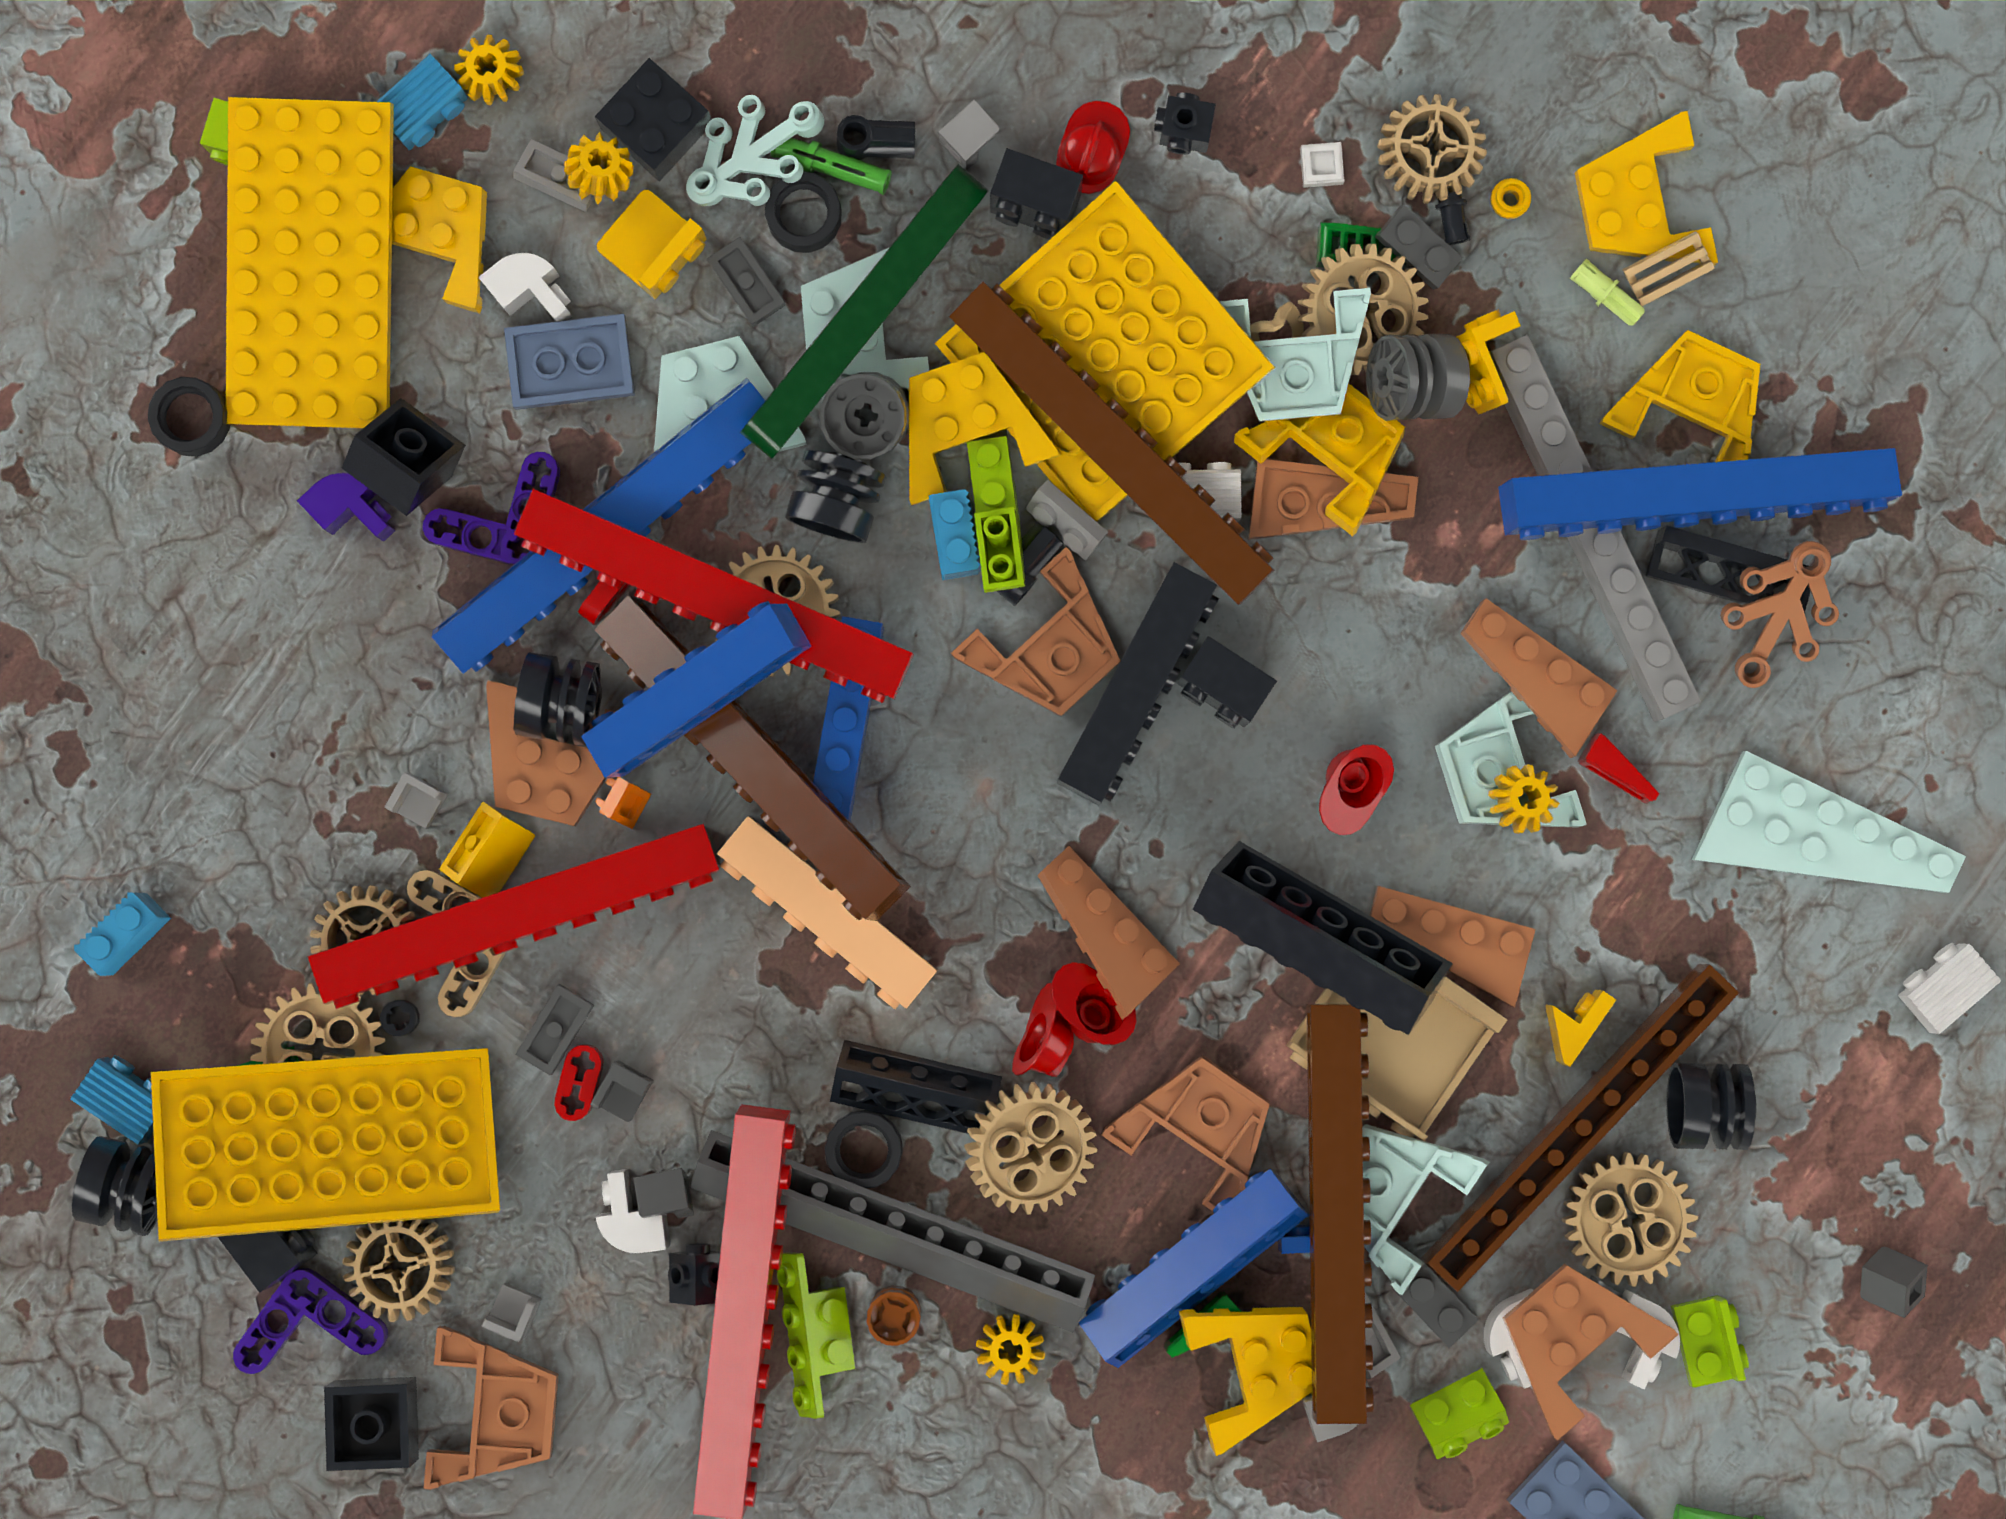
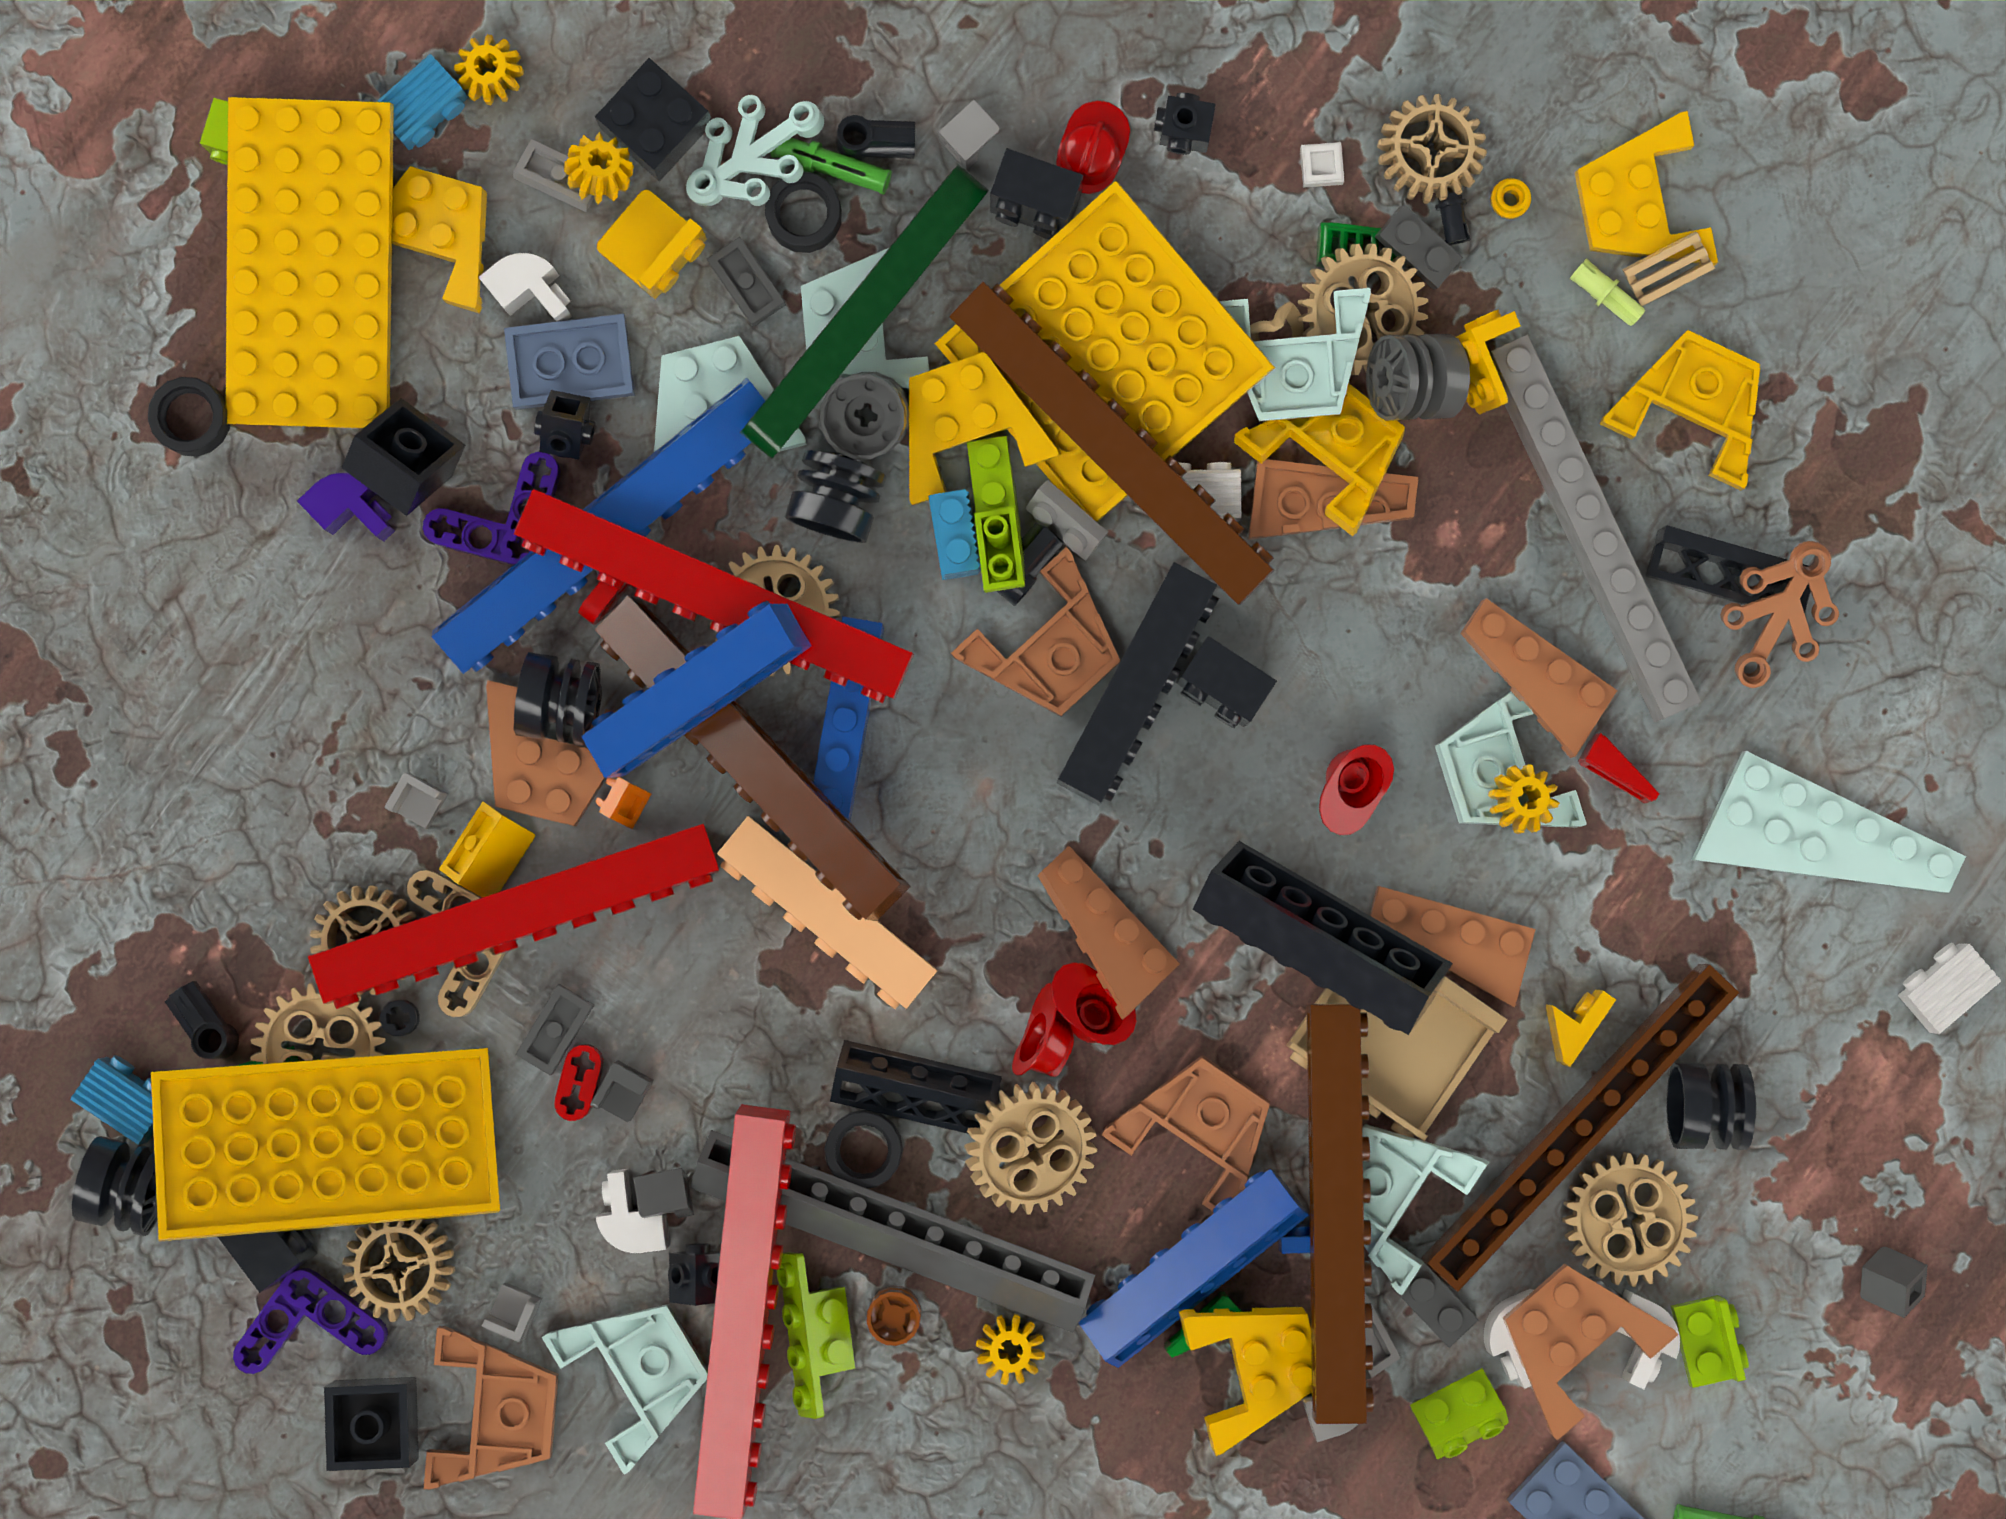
dark azure brick [74,892,171,976] -> none
blue brick [1498,448,1902,540] -> none
none -> black piece [165,981,239,1059]
none -> black brick [534,390,595,460]
none -> light aqua wing [542,1304,708,1475]

